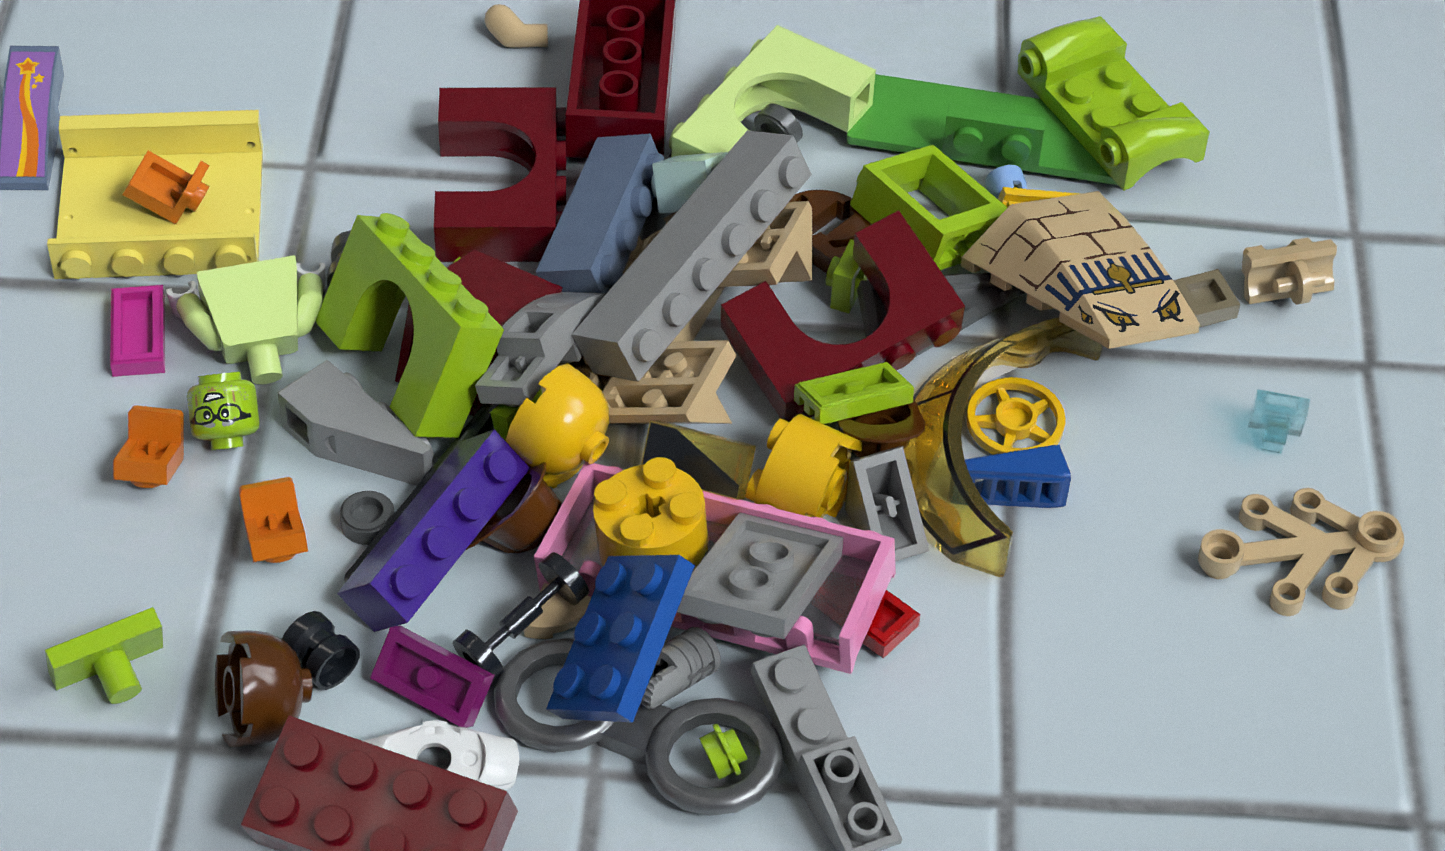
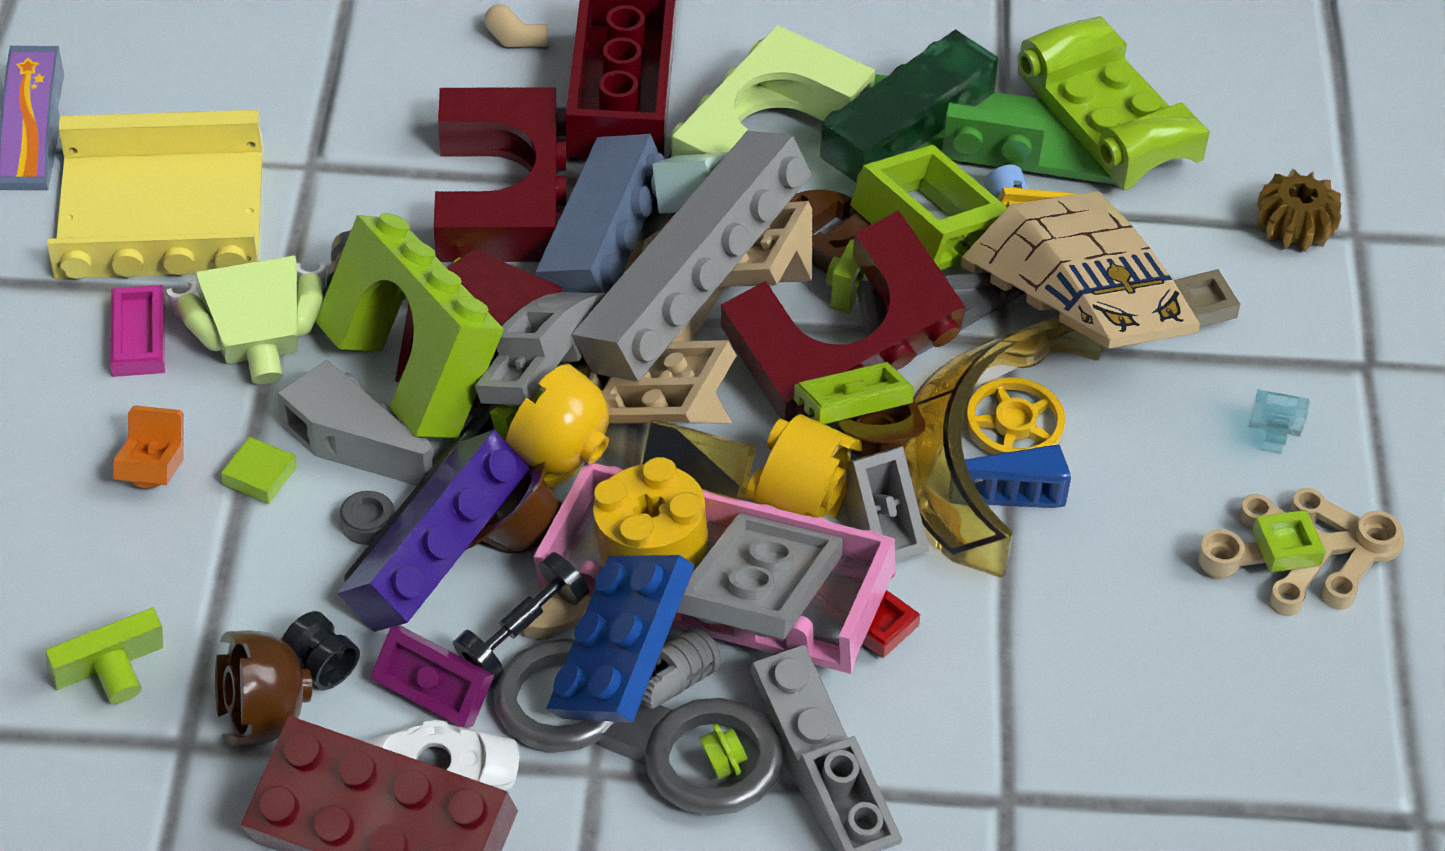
orange bracket [123,150,210,224] -> none
lime head [187,372,260,450] -> none
orange bracket [239,477,308,563] -> none
dark grey tile [754,103,803,143] -> none
tan hips [1242,237,1337,305] -> none
none -> lime tile [221,436,297,504]
none -> clear green brick [820,29,998,183]
none -> lime tile [1252,510,1326,573]
none -> pearl gold gear [1257,169,1342,252]

